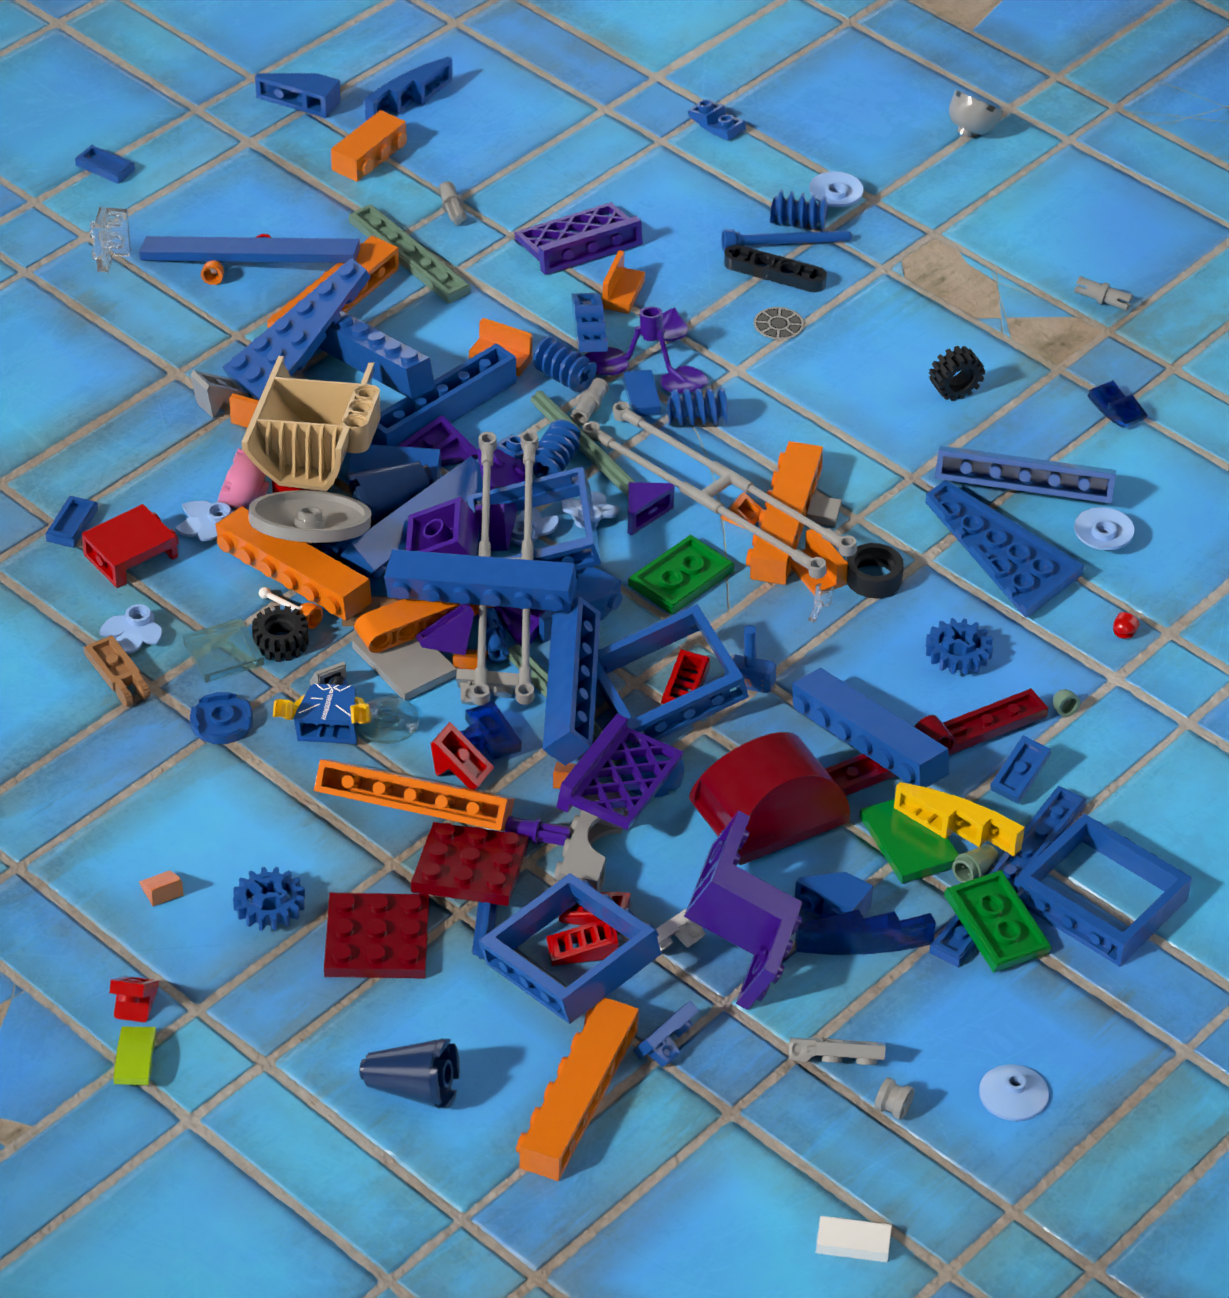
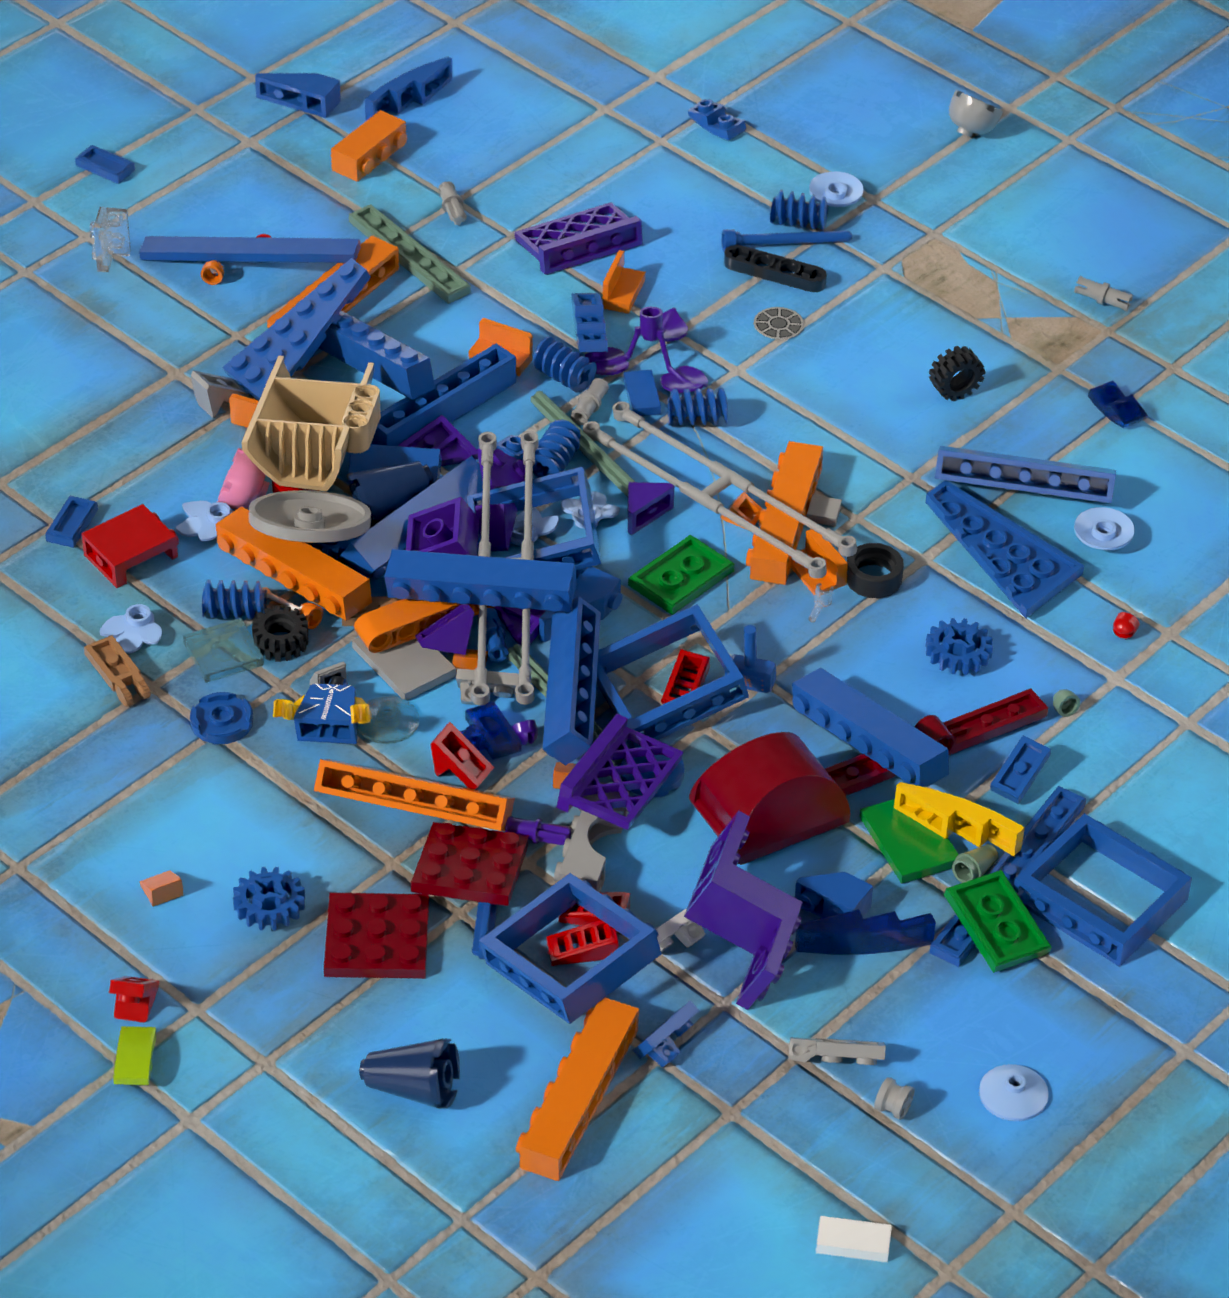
none -> blue piece [202,579,267,620]
none -> dark purple hinge [511,719,538,745]

